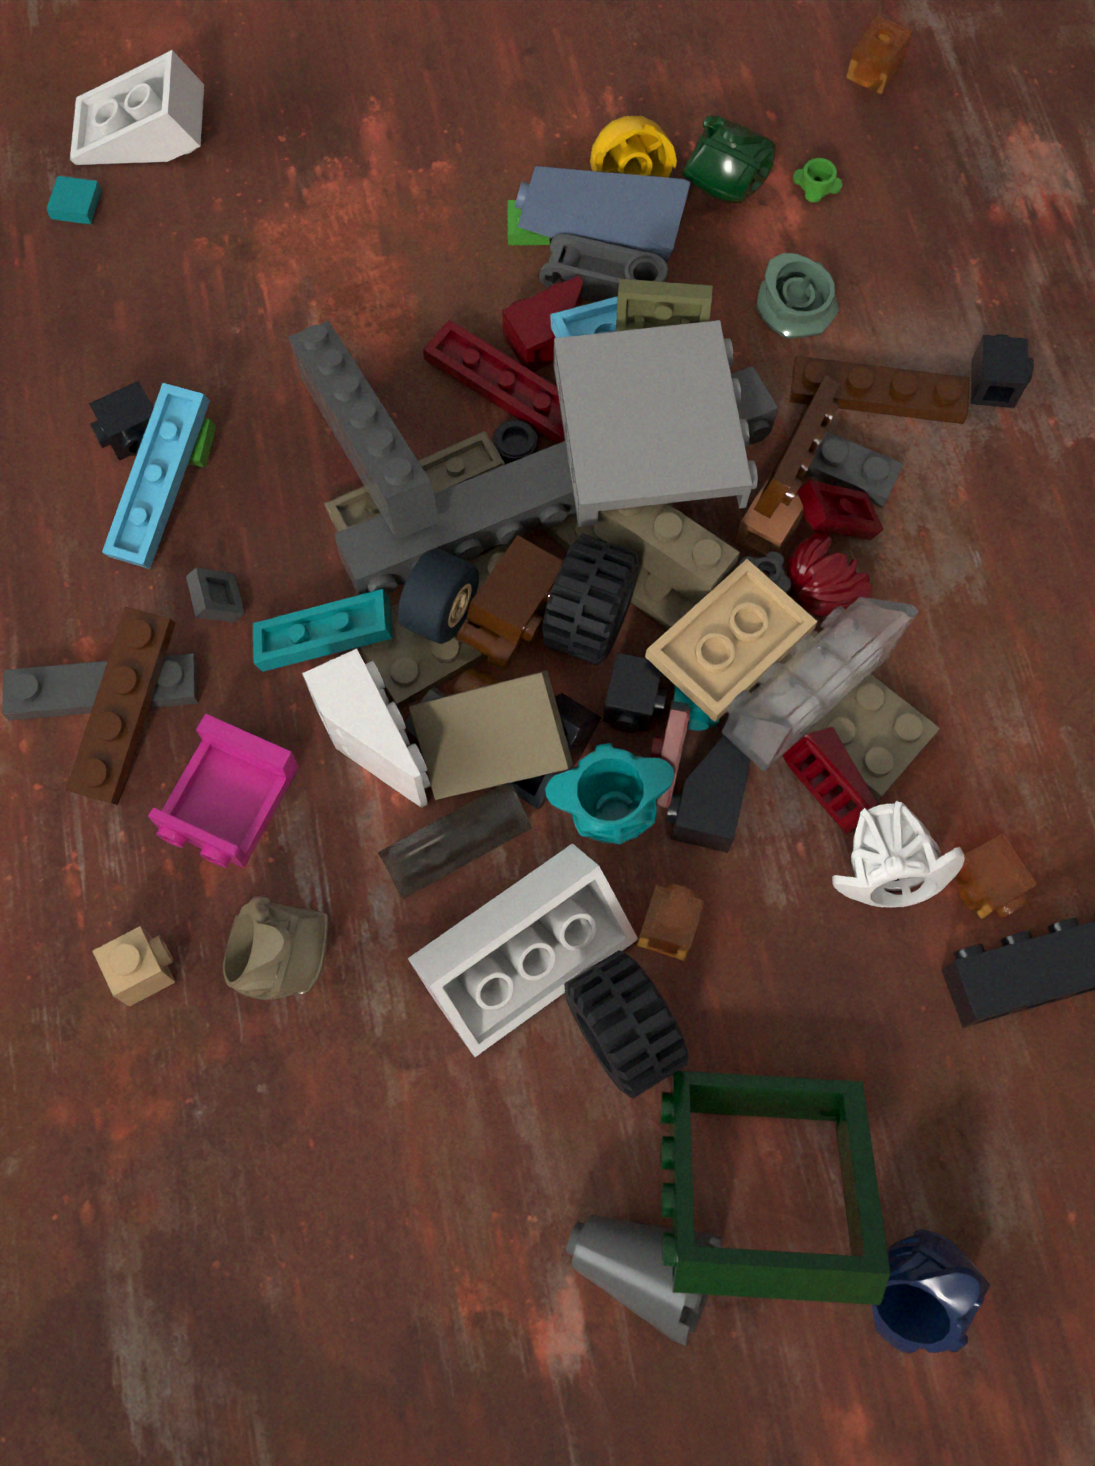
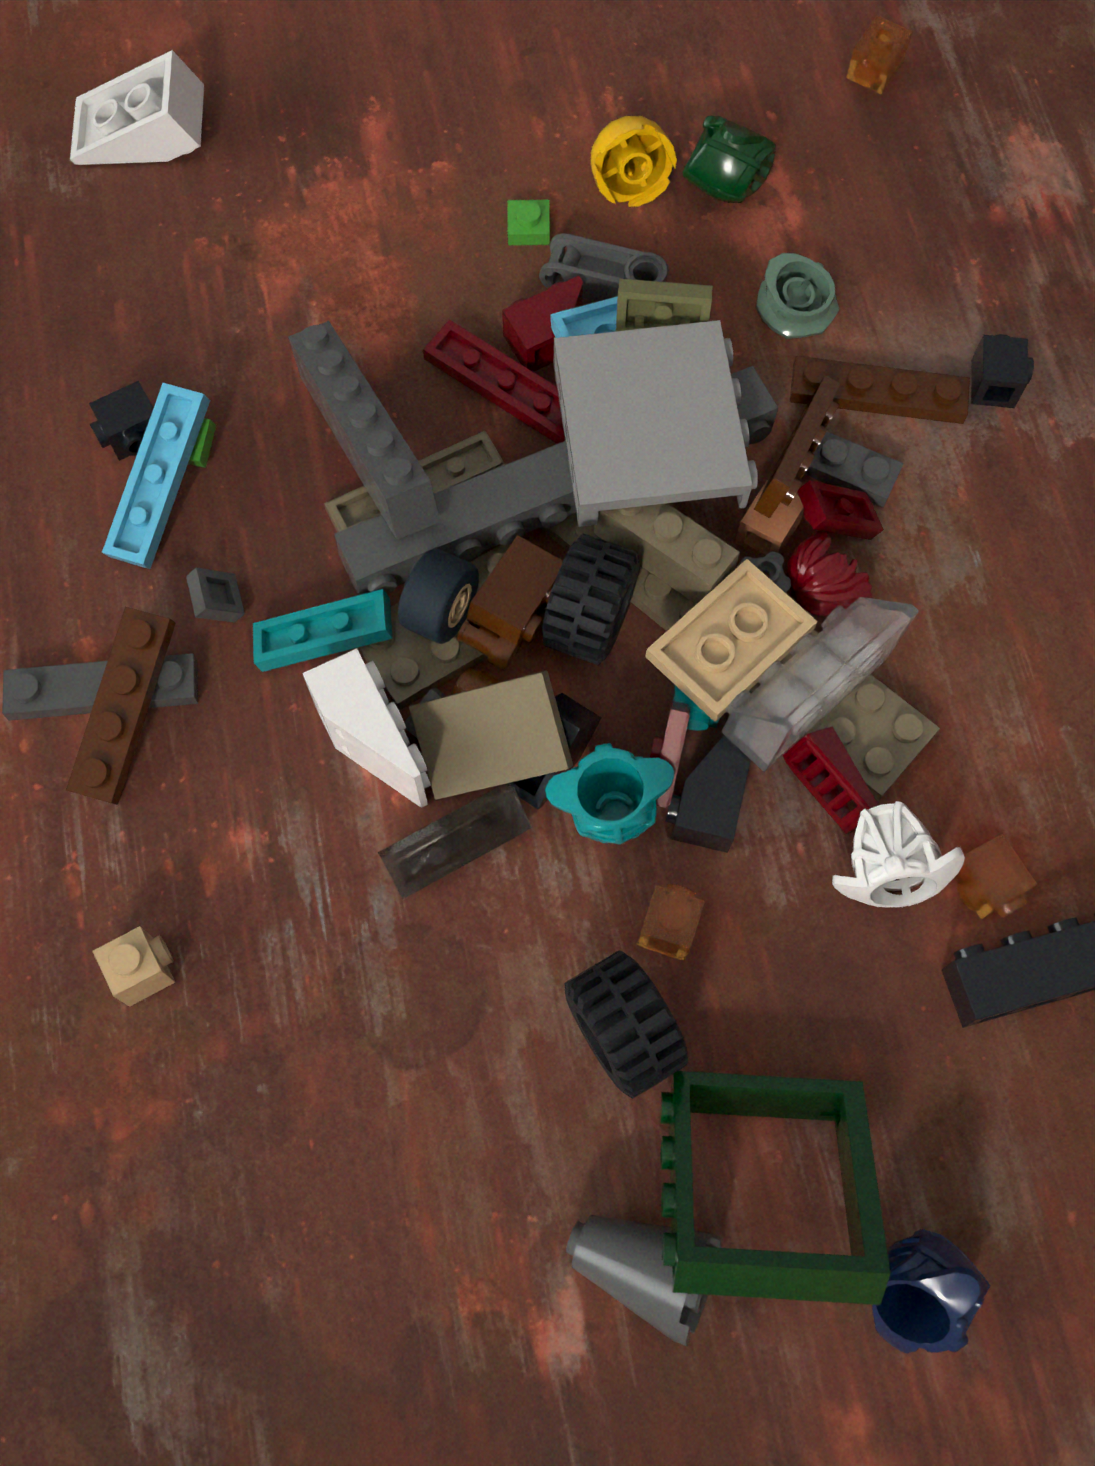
teal tile [46,176,102,224] -> none
dark pink panel [148,713,299,868] -> none
dark tan piece [223,896,328,1000] -> none
white slope [408,843,638,1057] -> none
black tile [493,420,538,464] -> none
sand blue slope [514,166,690,263] -> none
black brick [603,652,668,733] -> none
bright green plate [793,158,842,203] -> none

